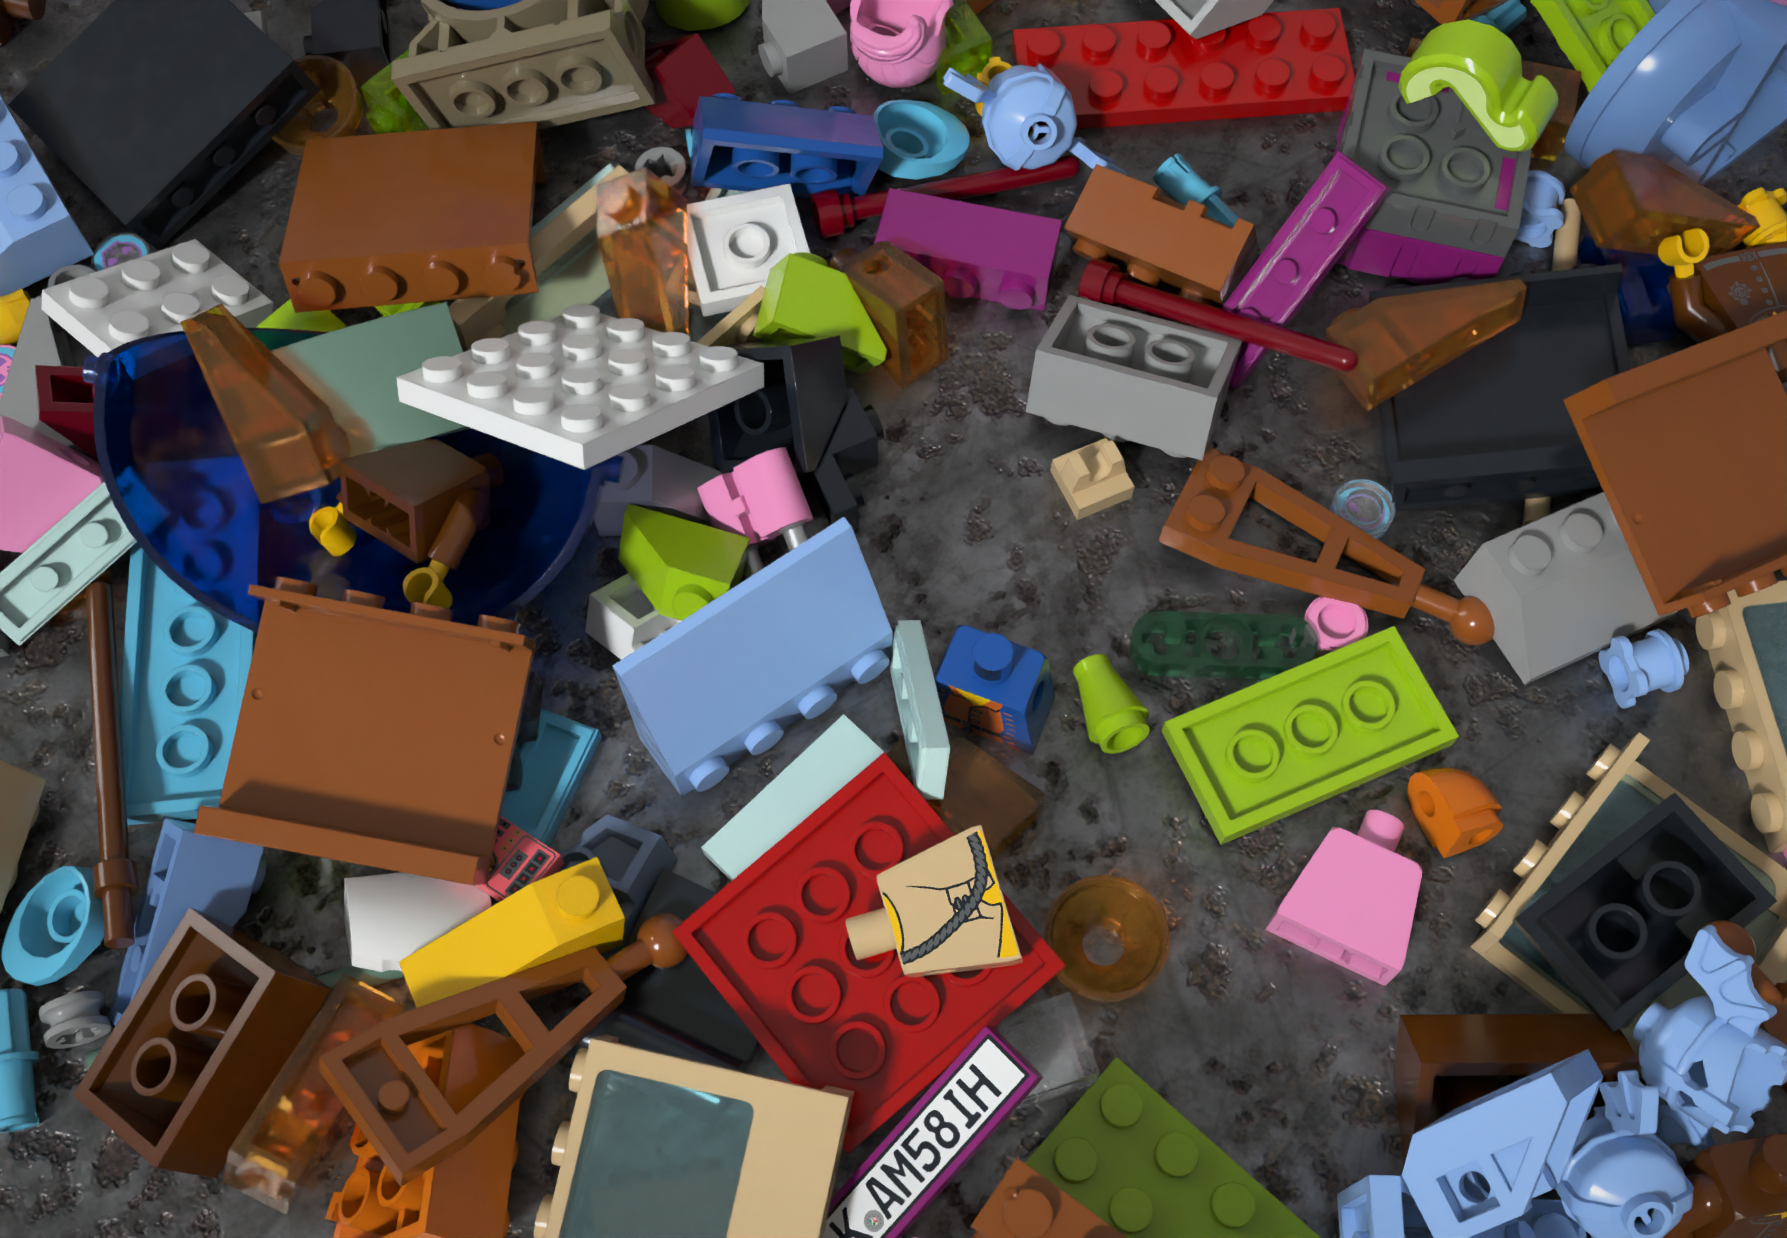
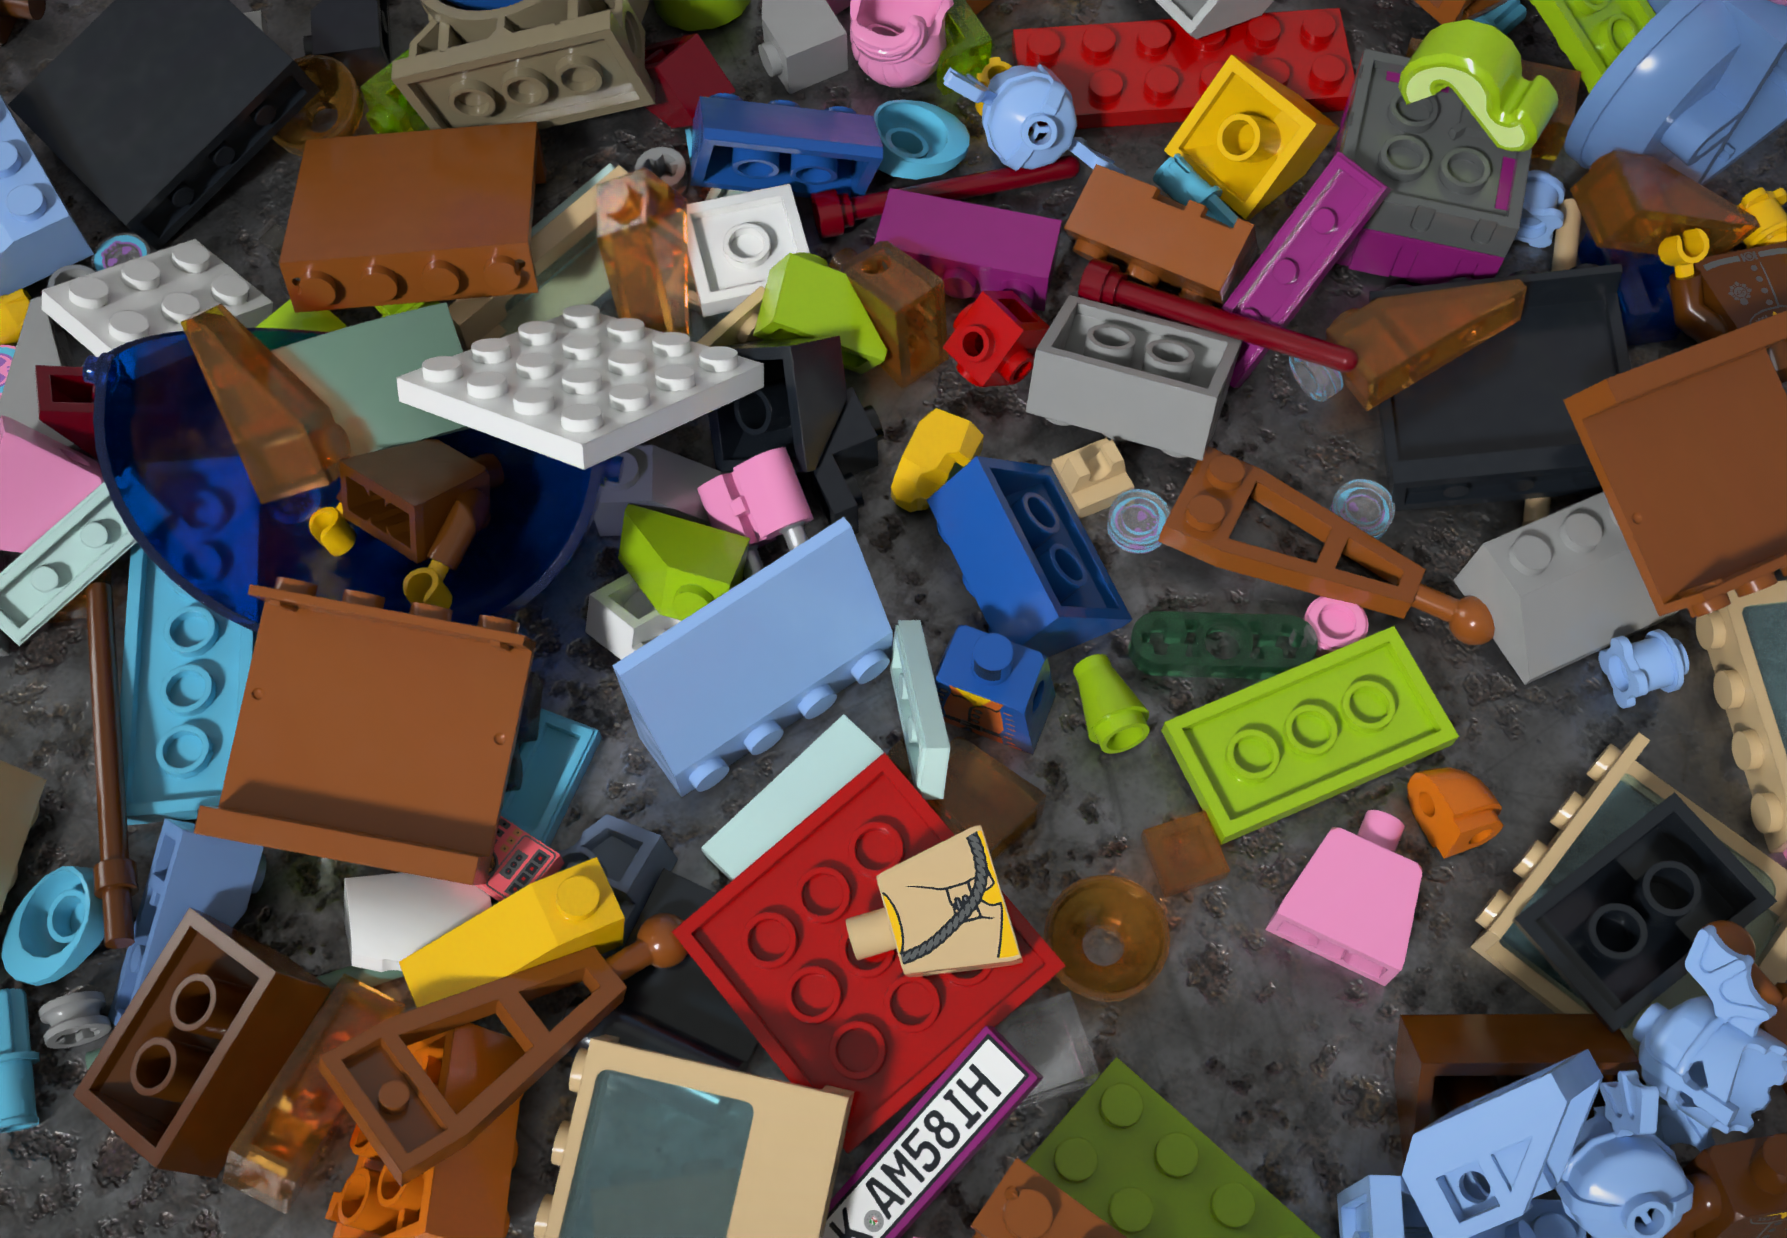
none -> yellow rock [891,408,984,513]
none -> blue slope [927,456,1133,657]
none -> red brick [942,291,1050,387]
none -> clear tile [1107,489,1170,554]
none -> clear orange tile [1141,810,1230,897]
none -> yellow slope [1164,55,1340,220]
none -> clear tile [1289,356,1344,402]

